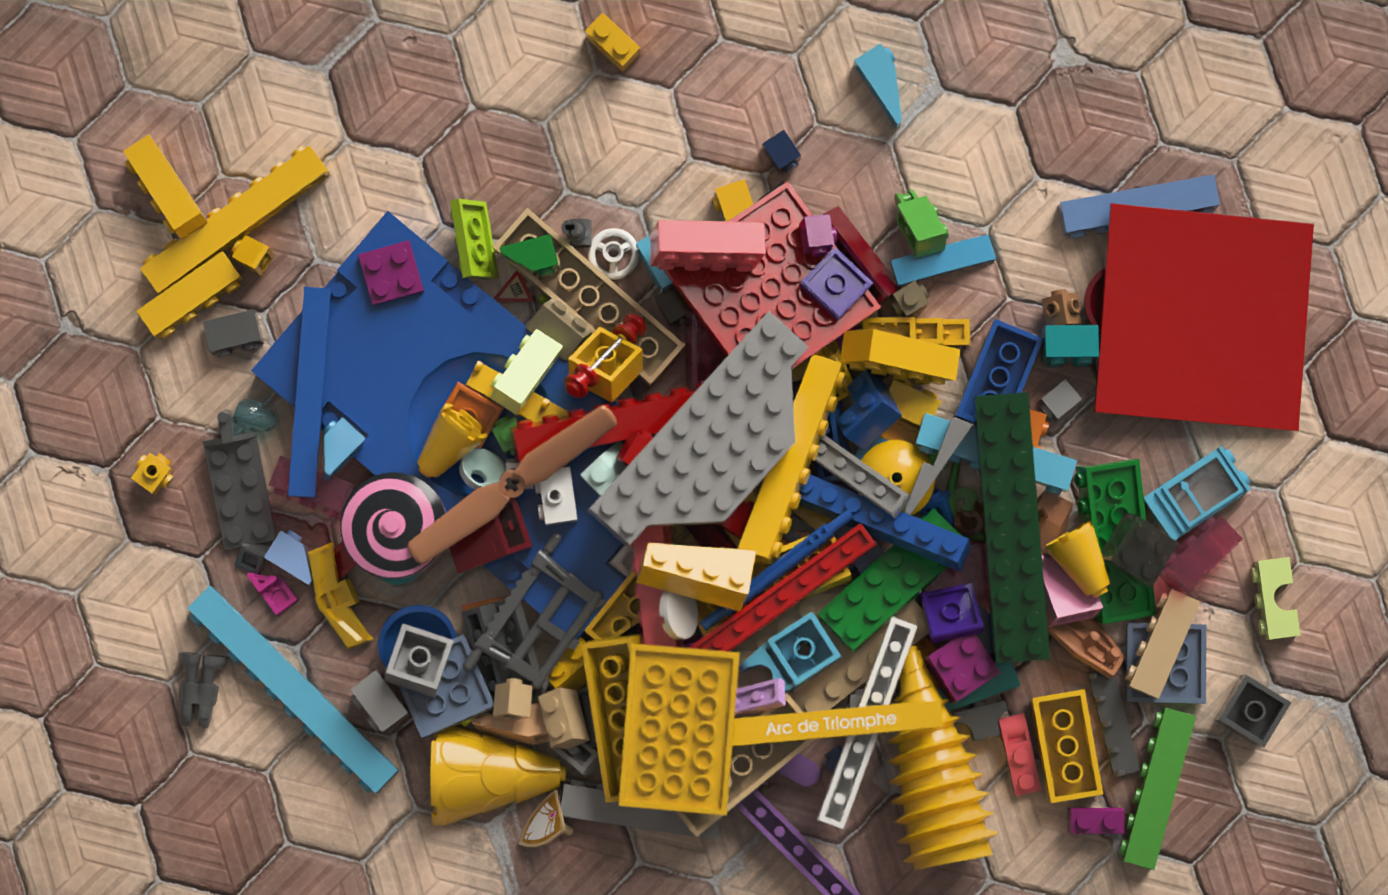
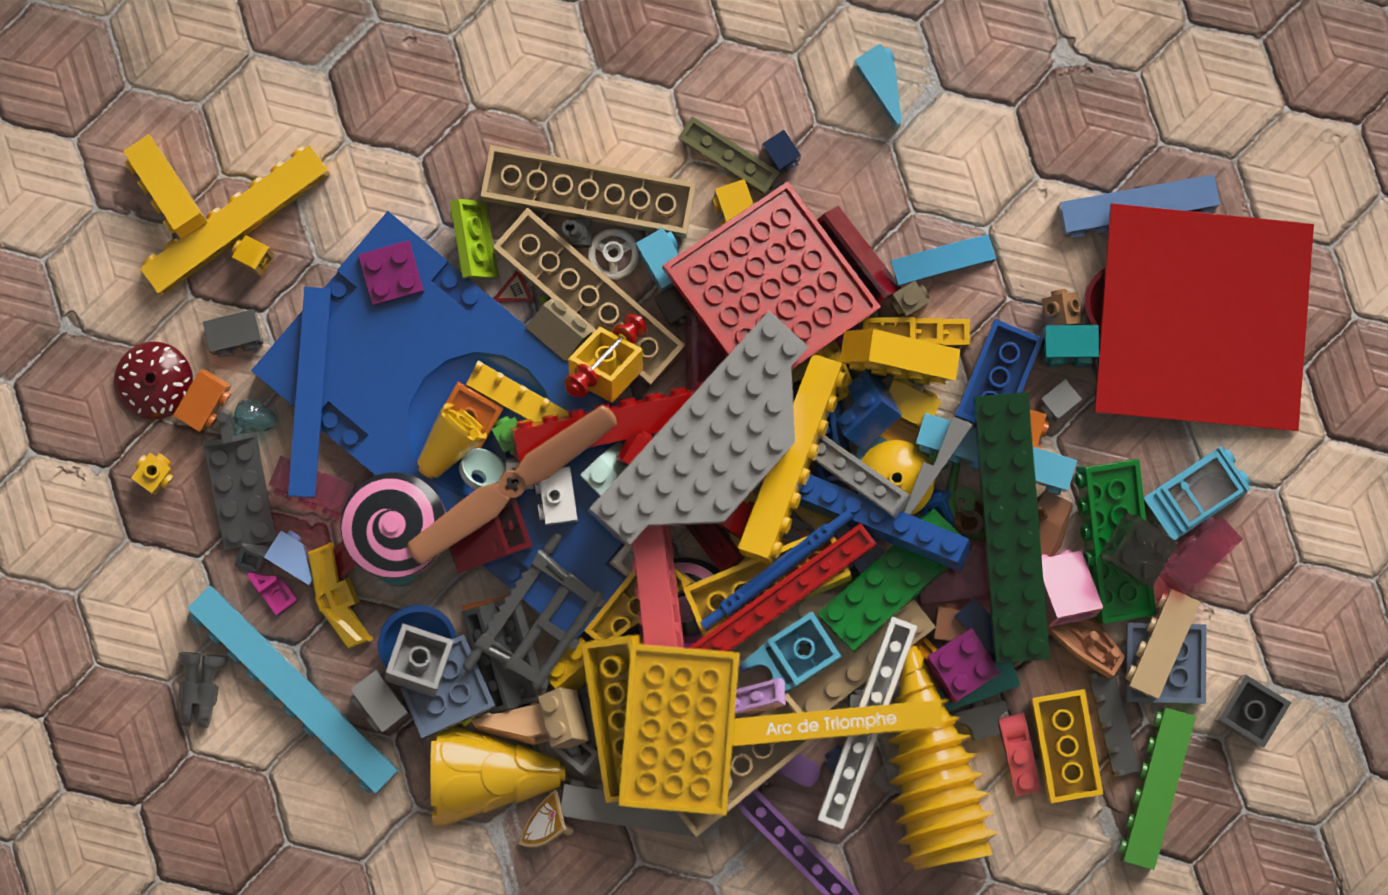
yellow brick [136,251,243,339] -> none
dark azure slope [322,417,366,482] -> none
yellowish green brick [490,329,563,415] -> none
tan brick [493,679,532,720] -> none
green slope [499,234,559,277] -> none
yellow brick [585,12,641,72] -> none
yellow wedge [636,543,756,611] -> none
coral brick [650,220,765,272] -> none
white tile [659,591,698,640] -> none
brick [799,214,837,257] -> none
tile [799,247,873,321] -> none
bright green brick [894,189,949,258] -> none
dark purple tile [920,583,984,643] -> none
yellow cone [1044,521,1110,598] -> none
magenta brick [1067,808,1124,835] -> none
yellowish green arch [1251,557,1301,640] -> none
none -> dark red dish [114,341,193,420]
none -> orange brick [173,369,232,432]
none -> tan brick [481,145,696,239]
none -> olive plate [678,116,779,195]

